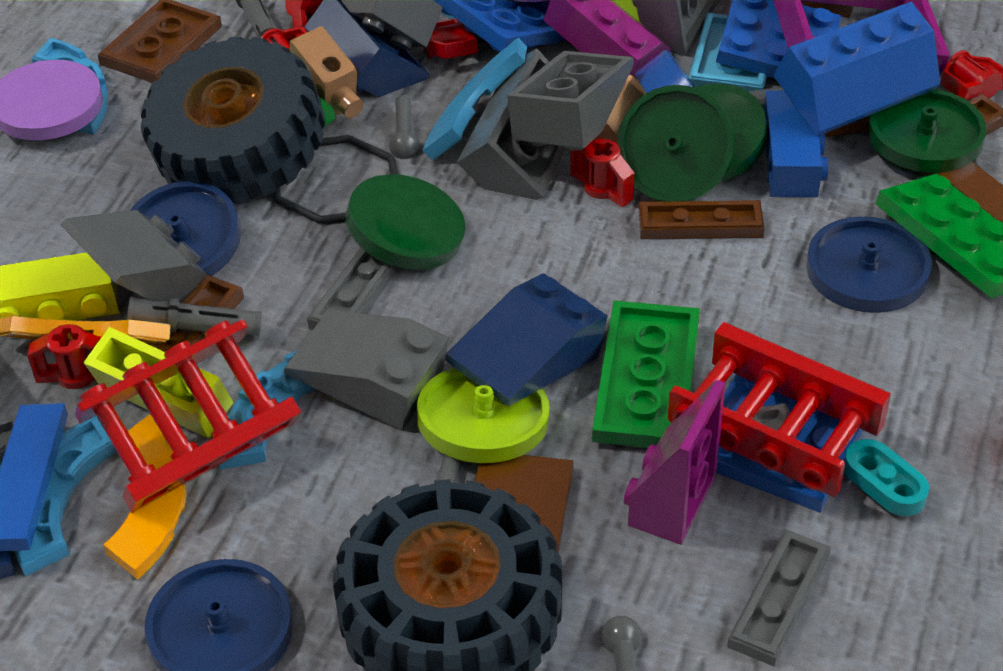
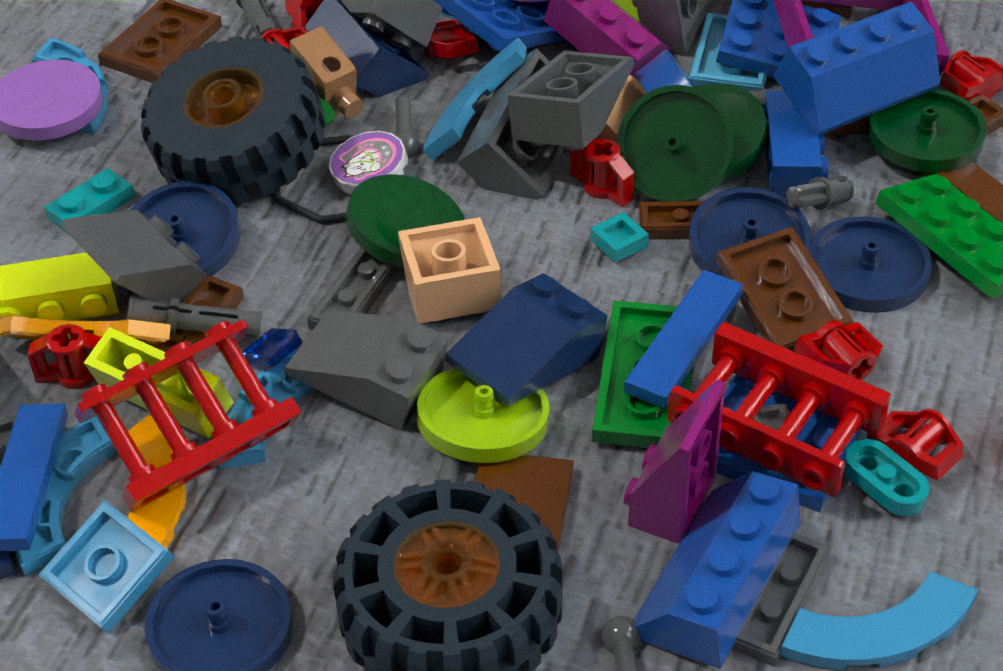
none -> dark azure tile [38,500,175,634]
none -> teal plate [44,168,135,235]
none -> clear blue tile [242,328,303,368]
none -> tile [329,131,408,194]
none -> light nougat slope [398,217,502,324]
none -> teal plate [590,212,649,263]
none -> blue tile [624,270,743,408]
none -> blue slope [634,471,800,669]
none -> dark blue piece [688,187,811,278]
none -> reddish brown tile [716,227,855,352]
none -> dark azure tile [780,571,978,670]
none -> dark grey axle [786,176,854,209]
none -> red piece [794,320,883,381]
none -> red piece [867,408,963,481]

